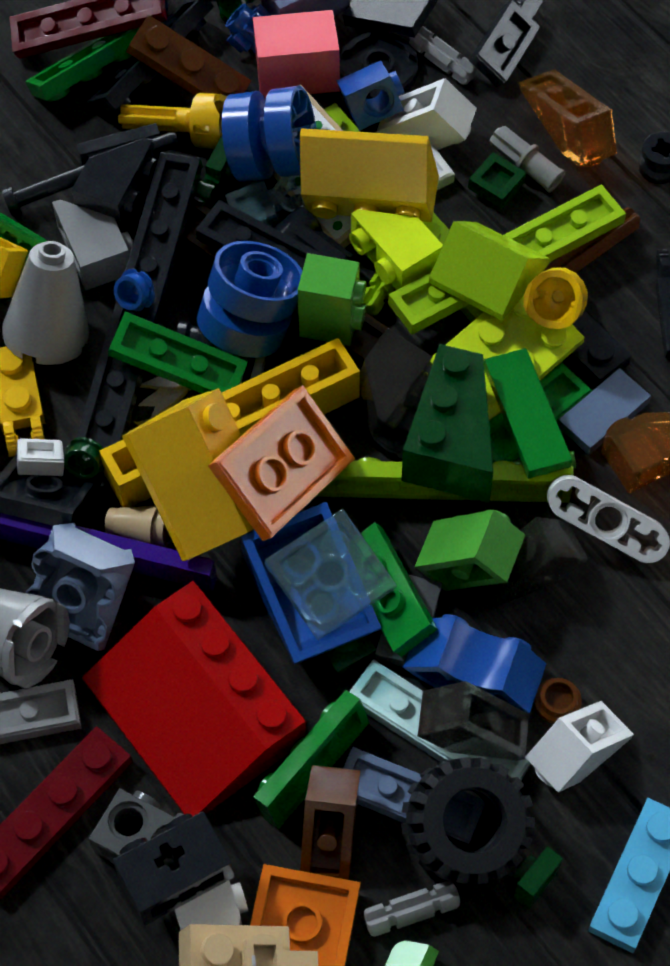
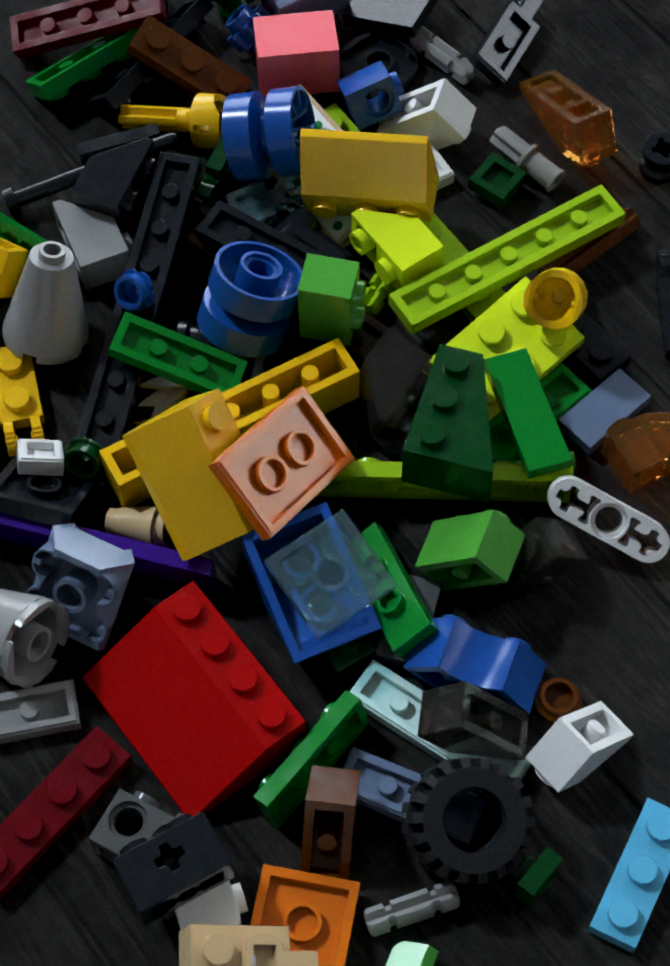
lime slope [429,221,550,321] -> none

